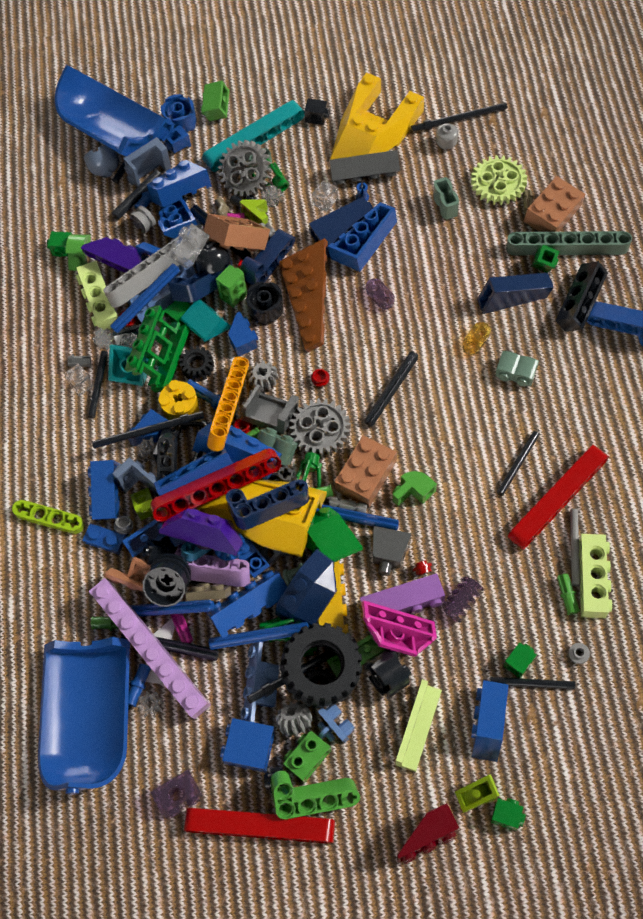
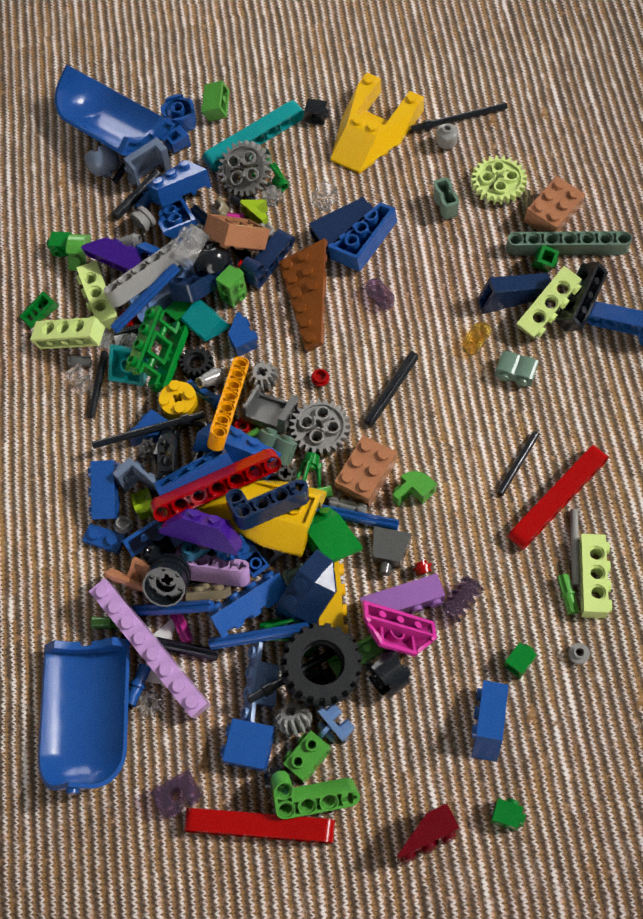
lime beam [12,500,85,534] -> none
black brick [246,281,284,325] -> none
dark grey brick [329,150,400,185] -> none
blue pin [356,183,369,201] -> none
yellowish green fence [396,679,442,772] -> none
lime slope [455,774,500,813] -> none
black bar [490,677,575,690] -> none
none -> green slope [19,291,59,329]
none -> yellowish green brick [30,317,105,349]
none -> light grey cone [118,233,142,247]
none -> light grey cone [196,368,224,388]
none -> yellowish green brick [516,266,582,340]

